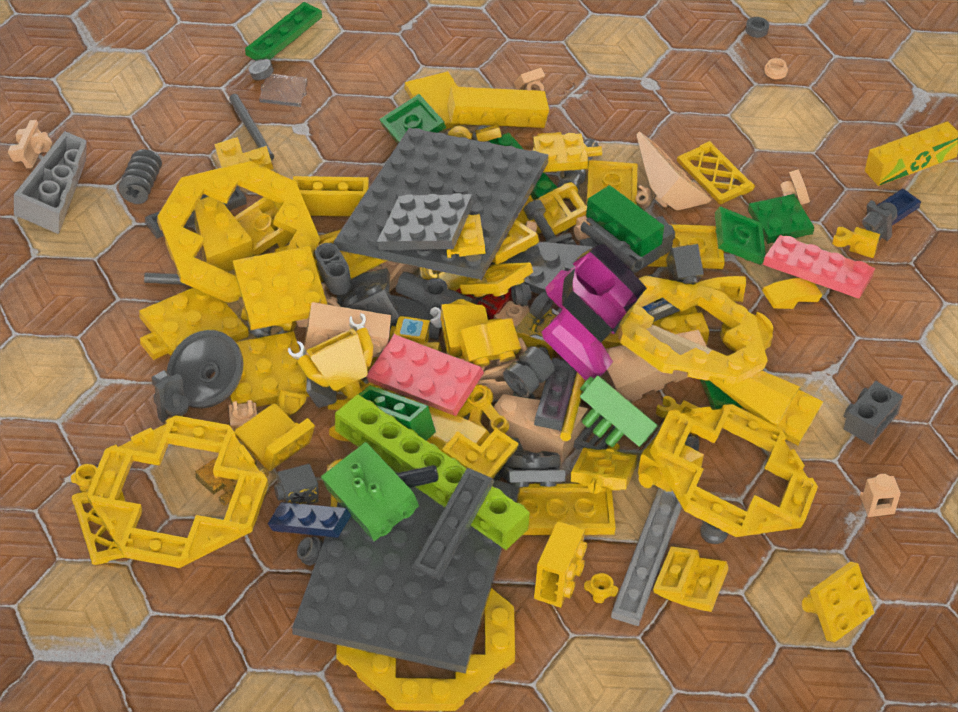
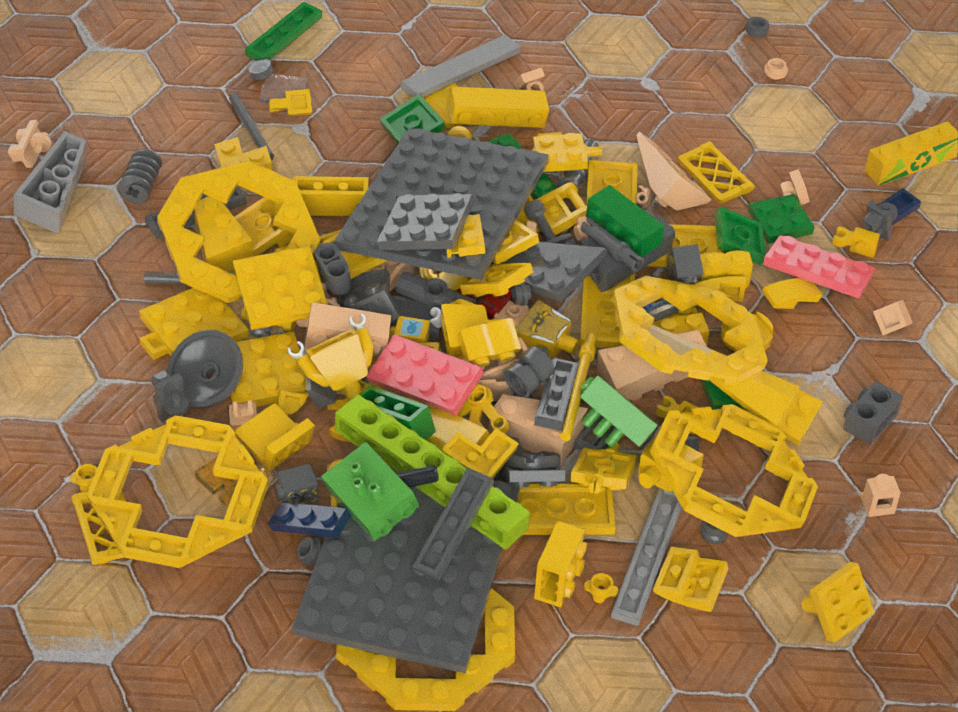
yellow tile [475,124,502,142] -> none
dark grey tile [529,291,553,318] -> none
dark pink piece [542,244,647,380] -> none
none -> yellow plate [269,89,312,117]
none -> light grey tile [401,35,521,97]
none -> yellow brick [698,251,753,289]
none -> light nougat panel [873,300,912,335]

